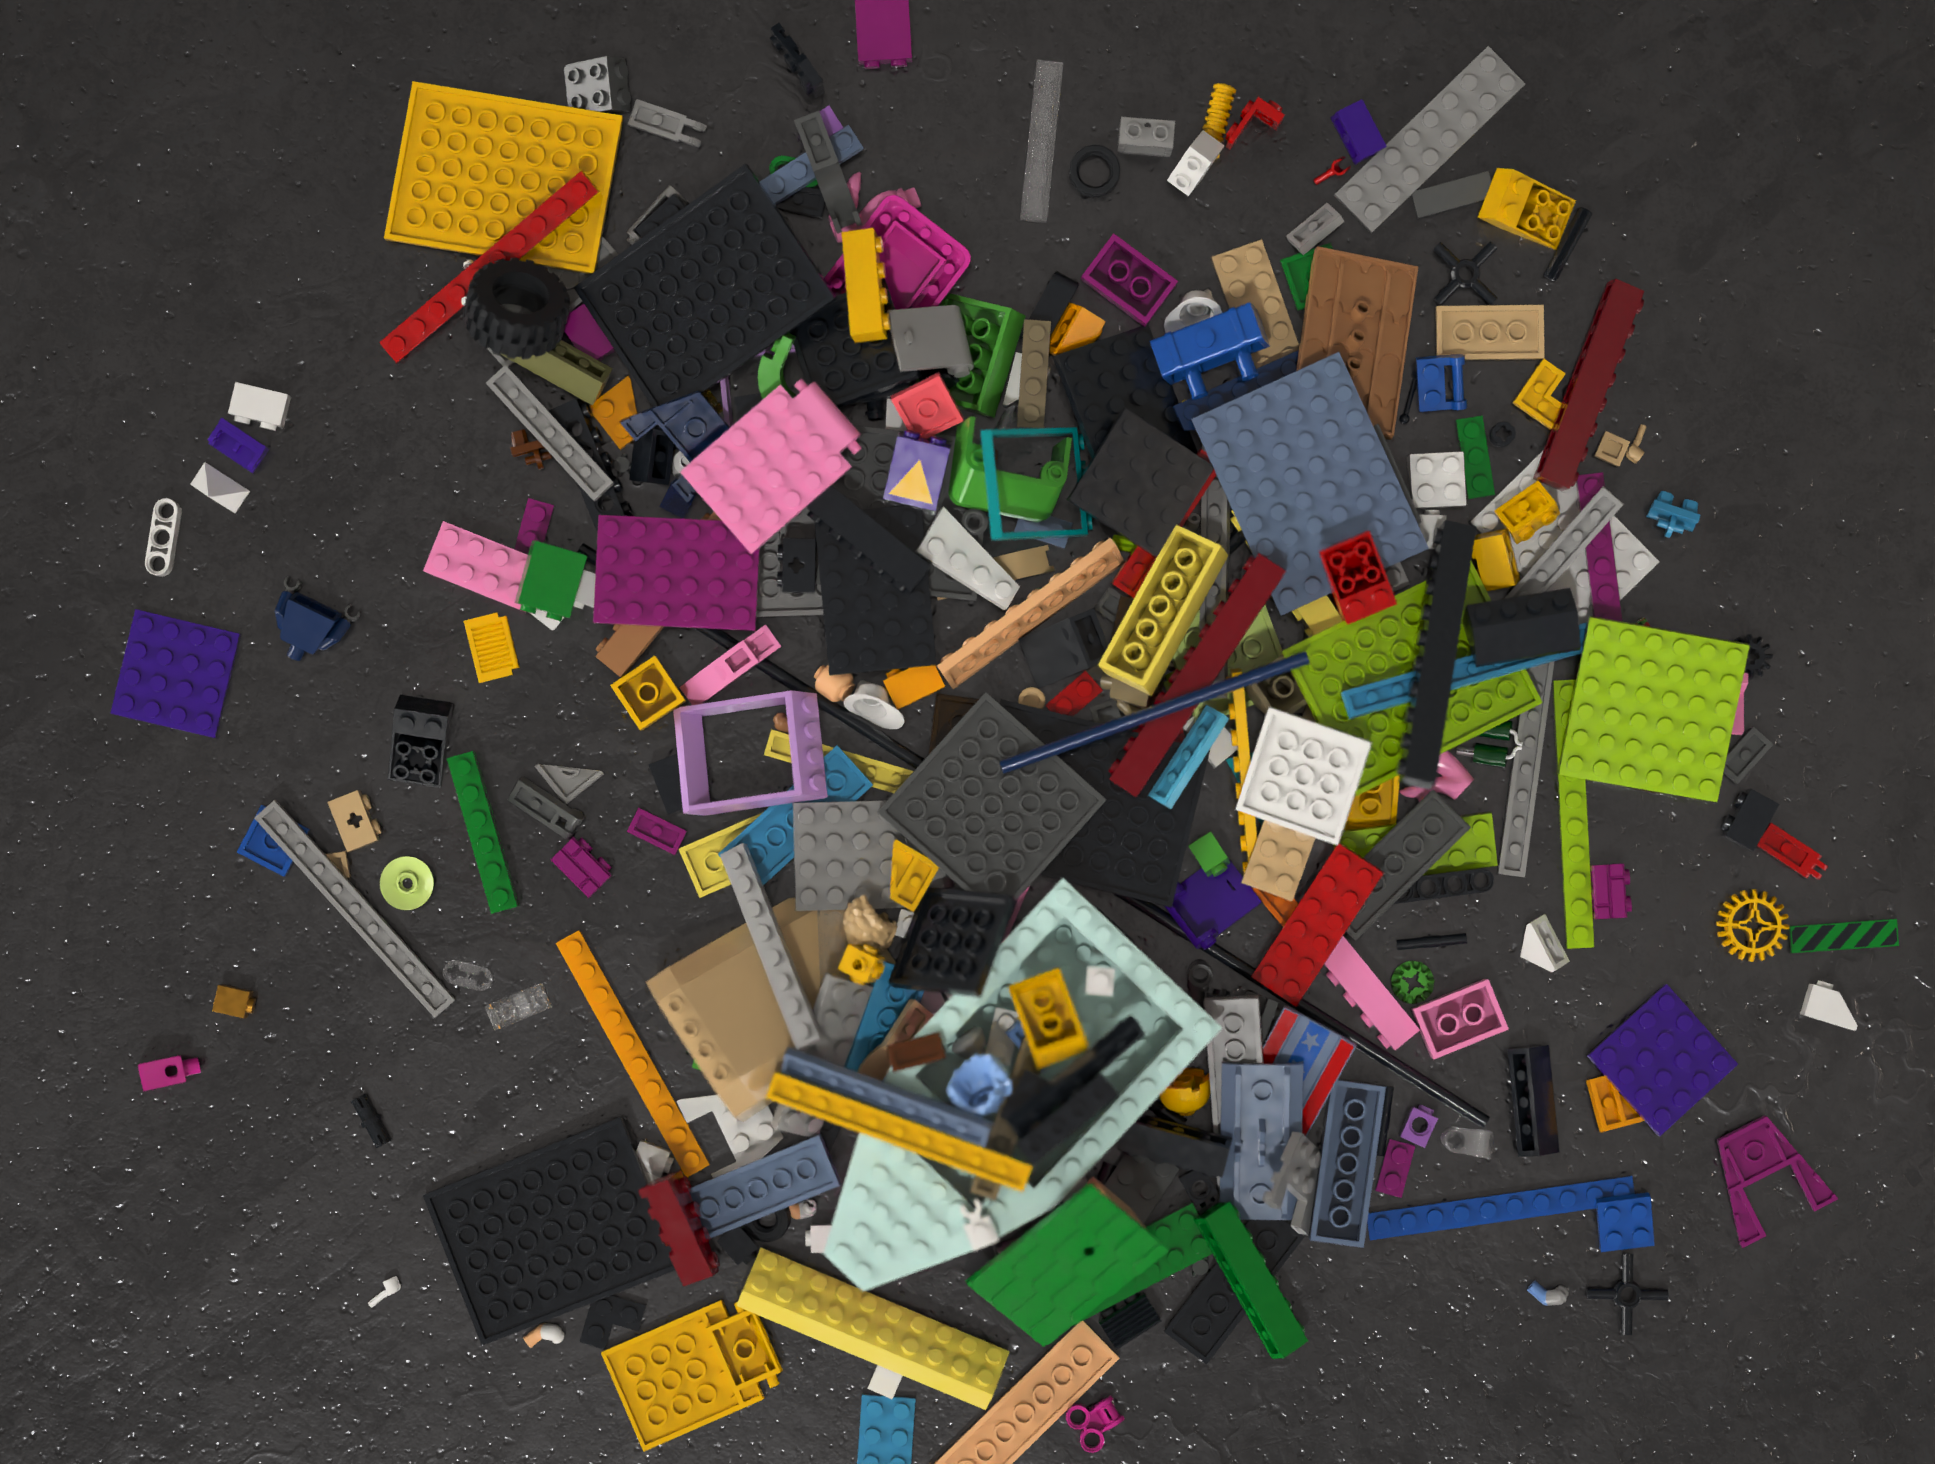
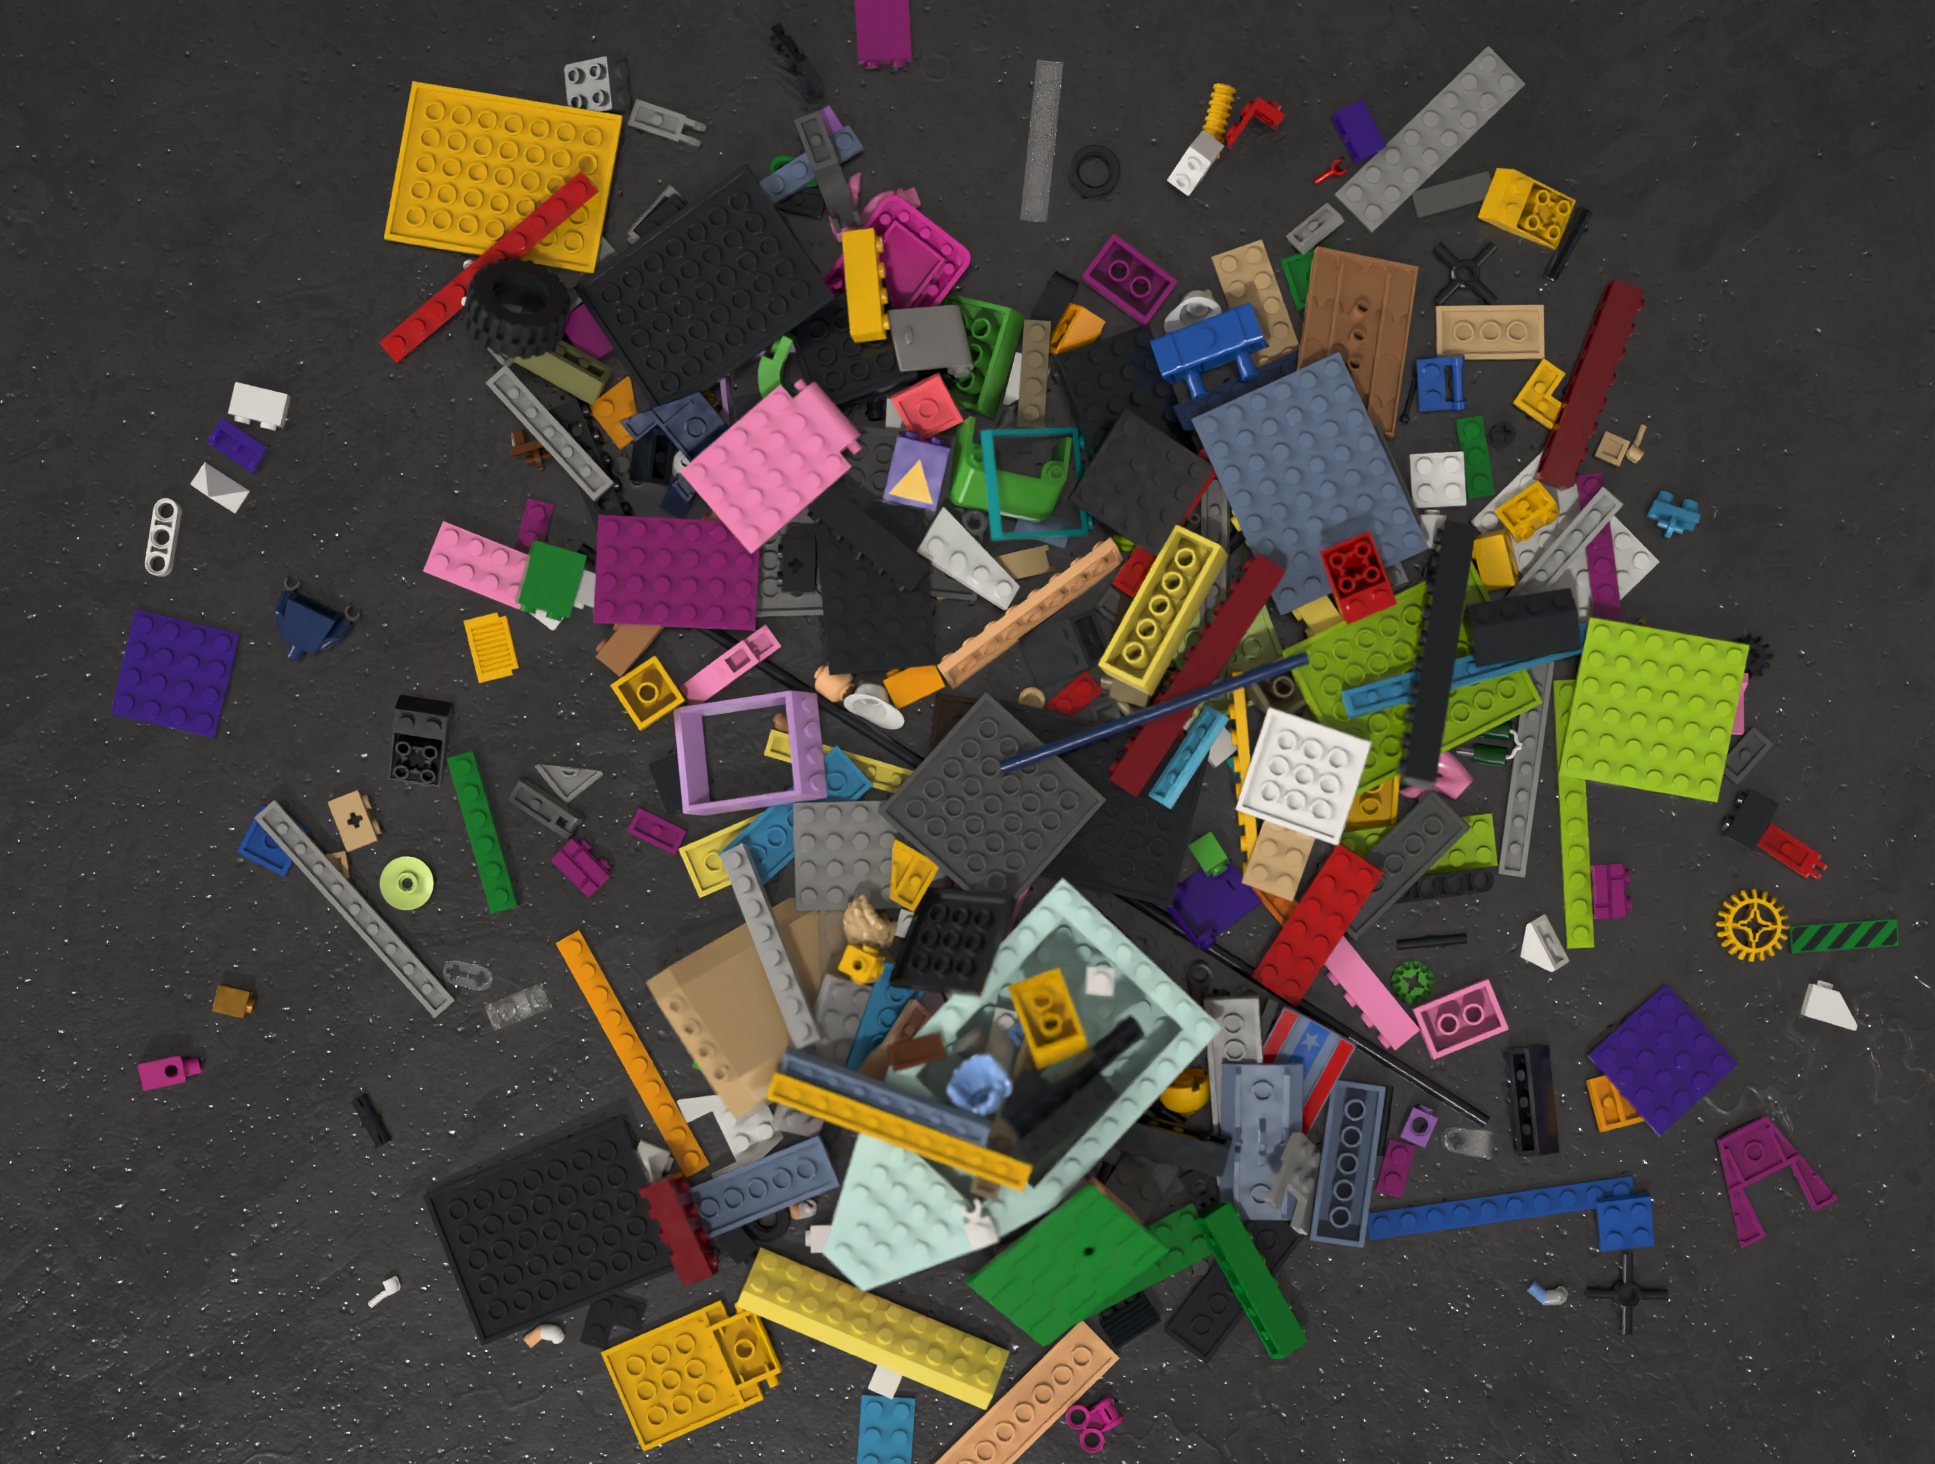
light grey window [1117,117,1175,157] -> none

